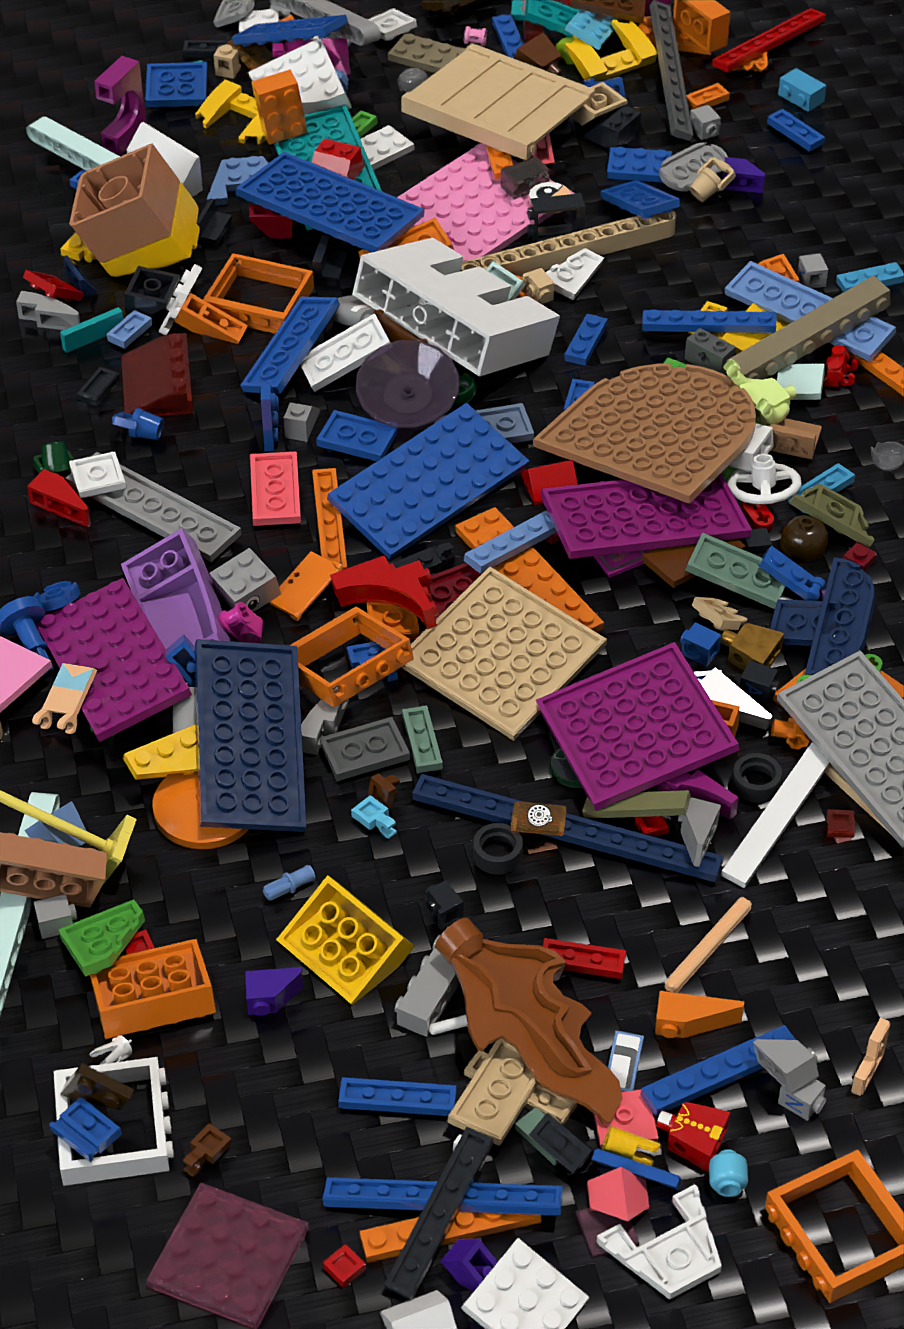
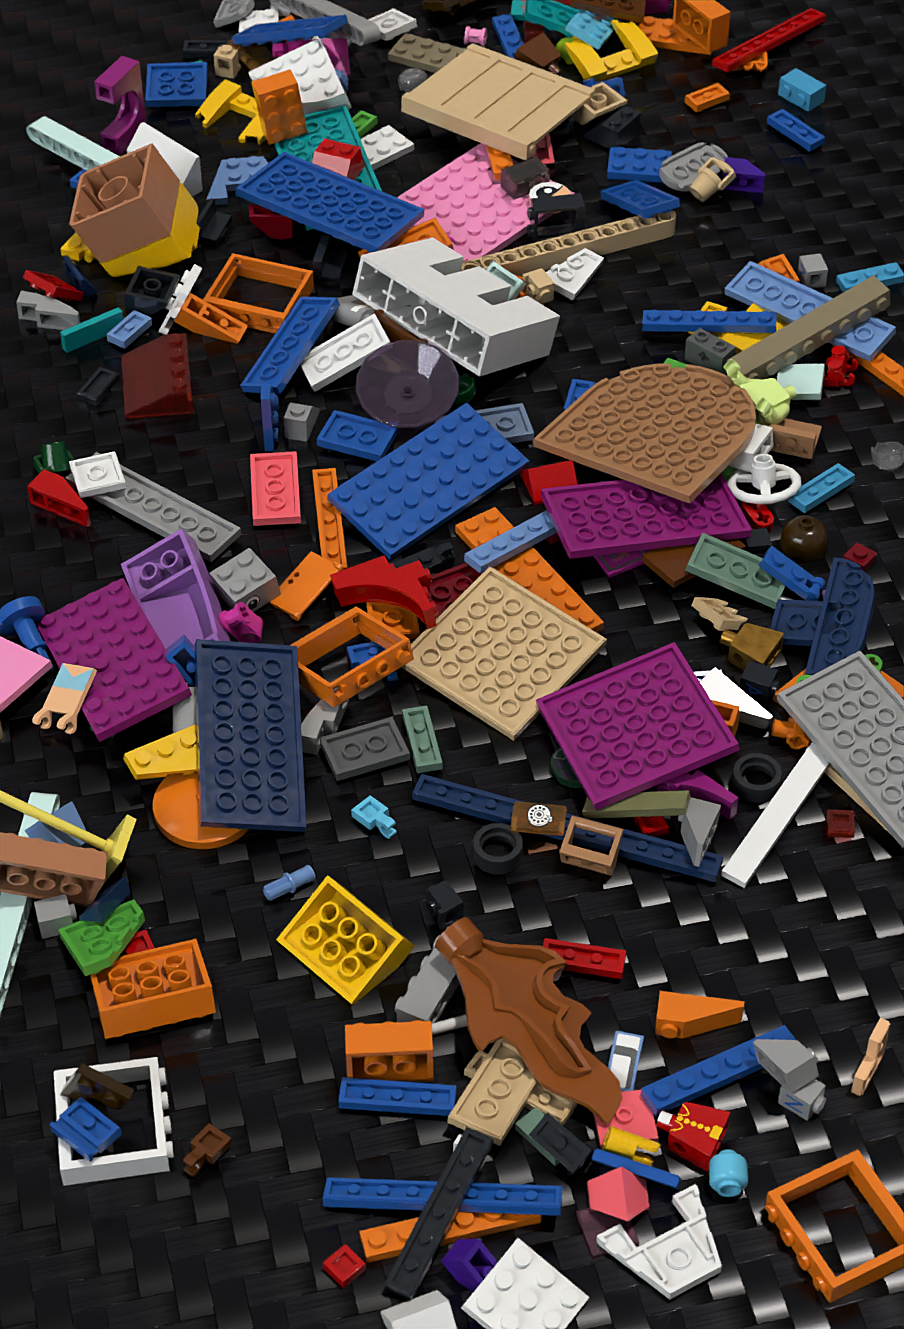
blue tile [33,581,80,612] -> none
white piece [89,1035,132,1065] -> none
blue piece [112,408,164,440] -> none
clear pink plate [146,1183,309,1329] -> none
dark purple slope [245,967,303,1015] -> none
reddish brown tile [368,773,400,809] -> none
blue plate [564,314,607,366] -> none
dark grey plate [650,0,693,141] -> none
light nougat axle [664,897,752,993] -> none
blue brick [680,622,721,666] -> none
light grey brick [690,105,721,140] -> none
olive wing [789,483,874,548] -> none
none -> dark blue slope [79,877,131,922]
none -> orange brick [345,1020,433,1083]
none -> medium nougat tile [559,815,624,876]

